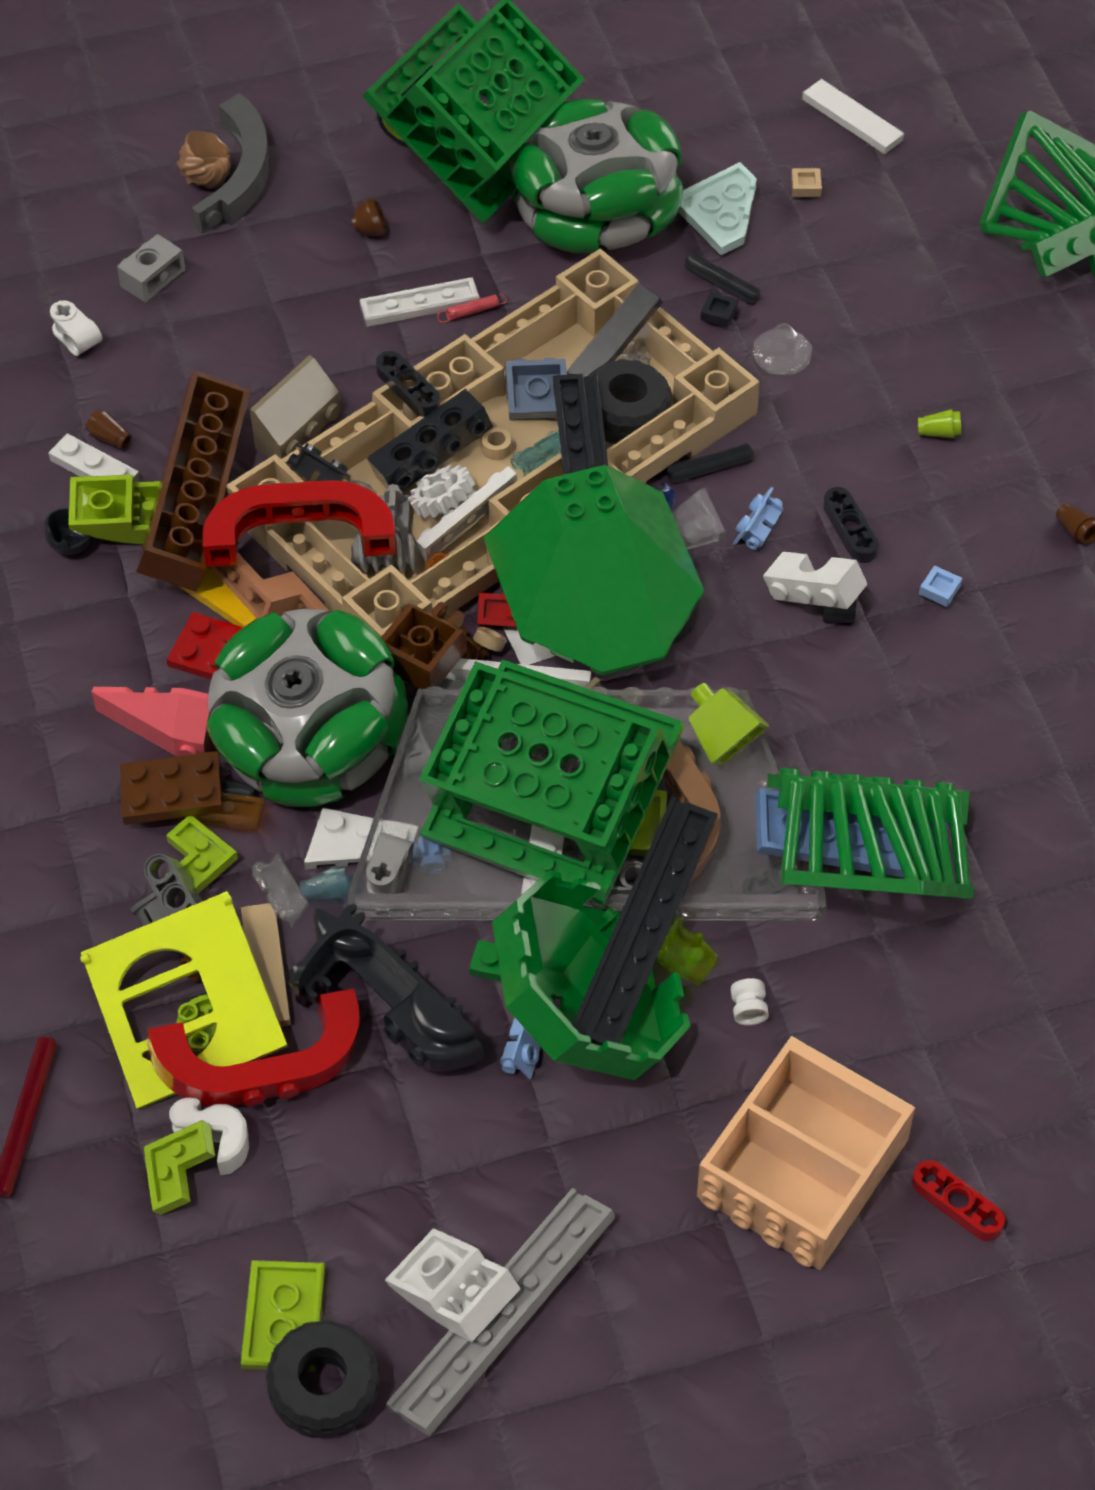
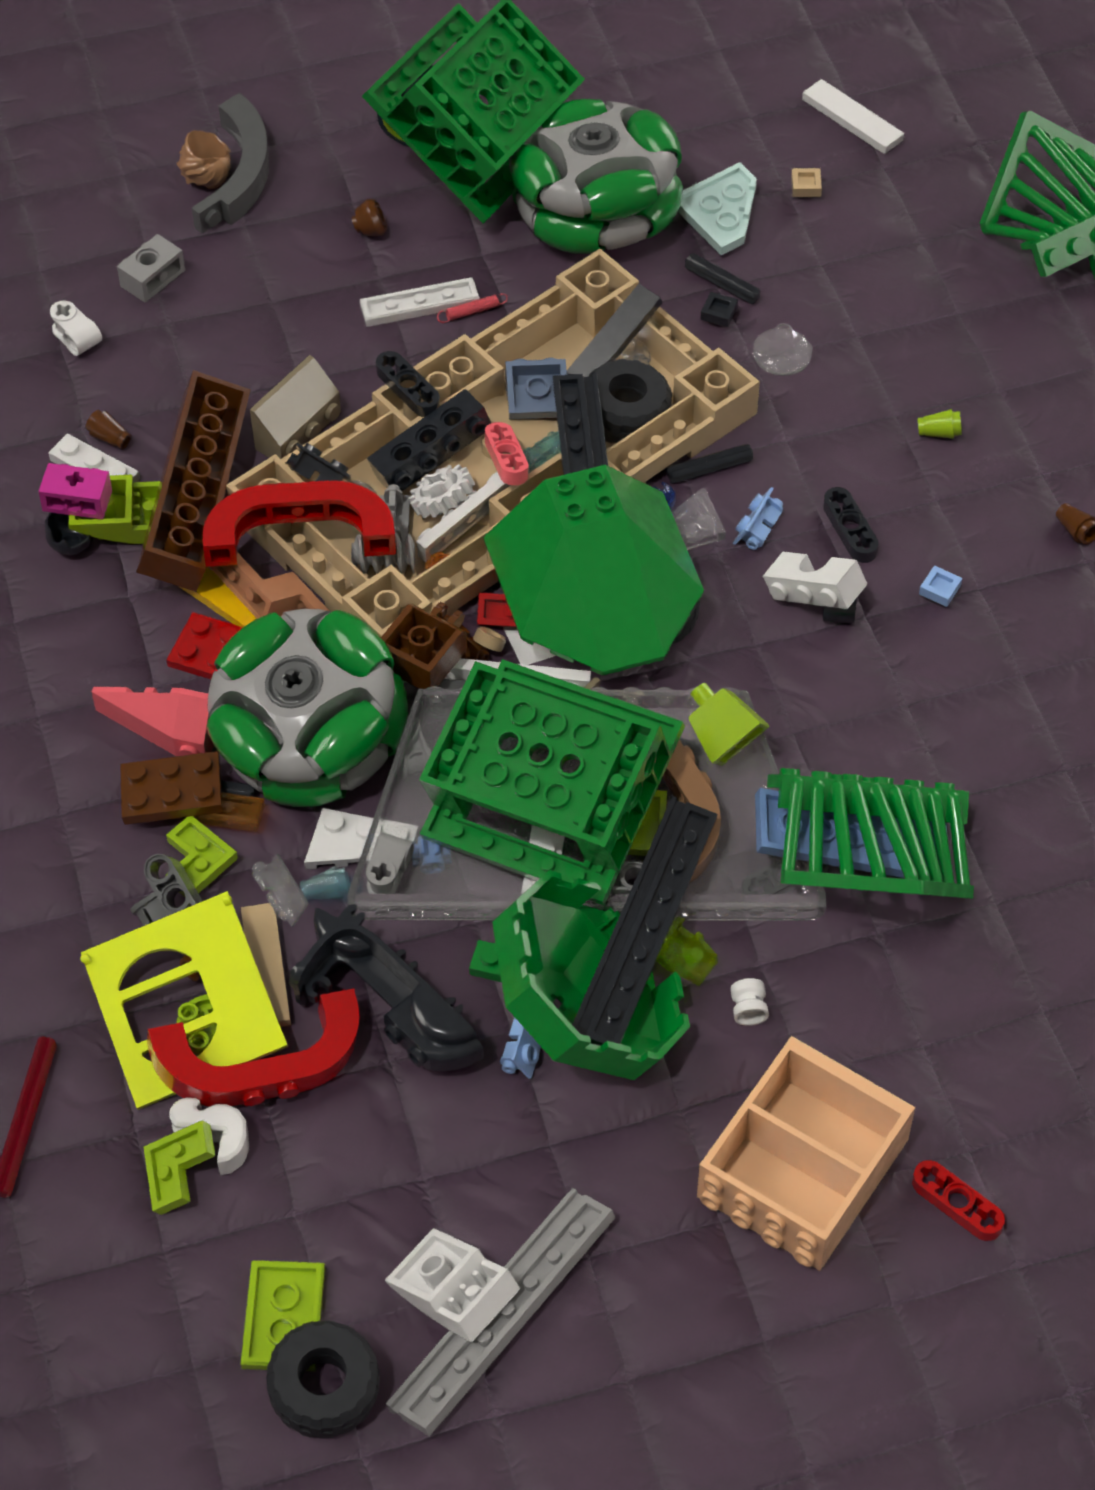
none -> dark pink brick [38,463,112,519]
none -> coral beam [485,422,529,485]

